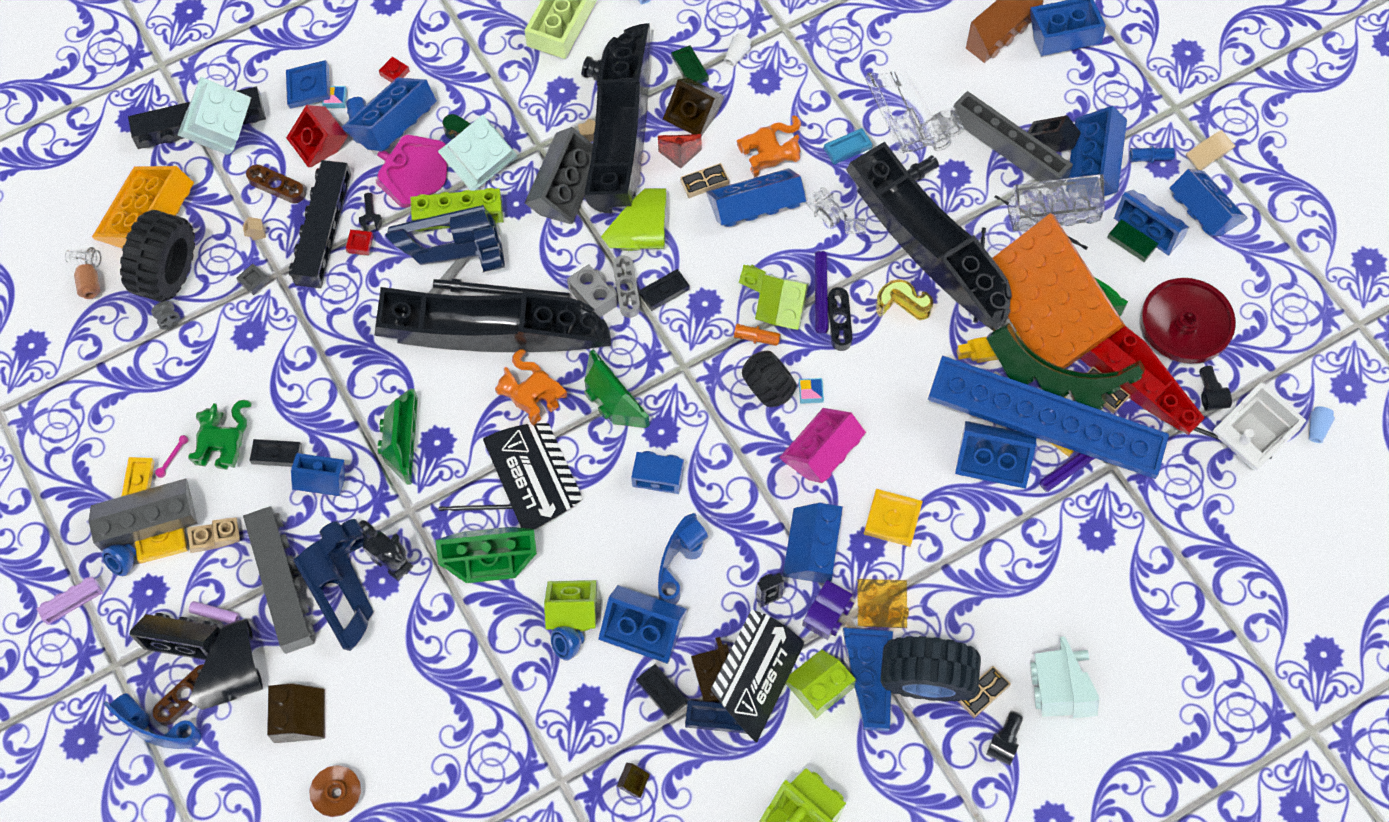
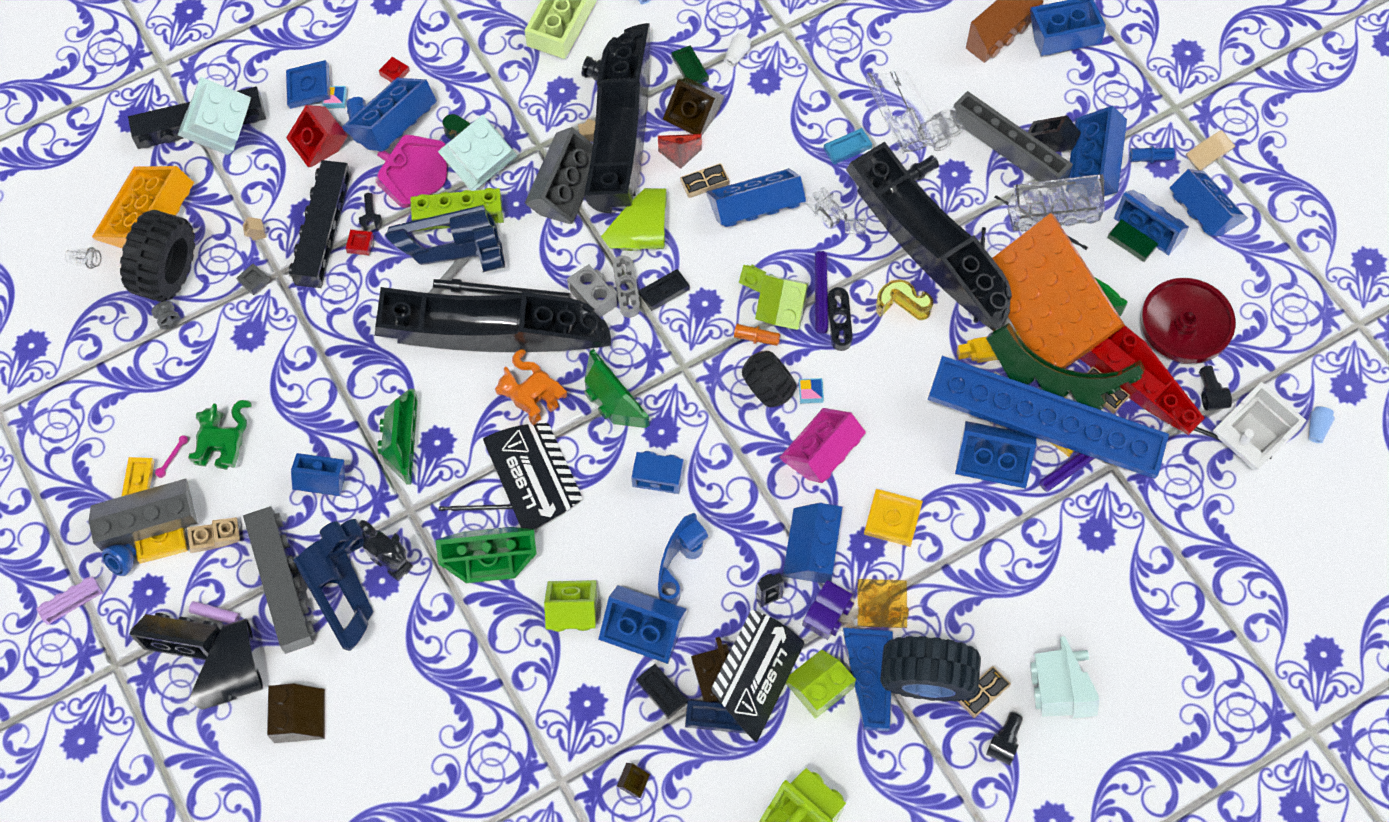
nougat brick [74,264,101,299] -> none
blue panel [103,693,201,749] -> none
reddish brown beam [152,664,204,726] -> none
reddish brown beam [246,164,305,204] -> none
black plate [249,439,302,467] -> none
dark orange dish [309,765,361,817] -> none
blue brick [550,626,584,661] -> none
orange animal [736,115,801,177] -> none

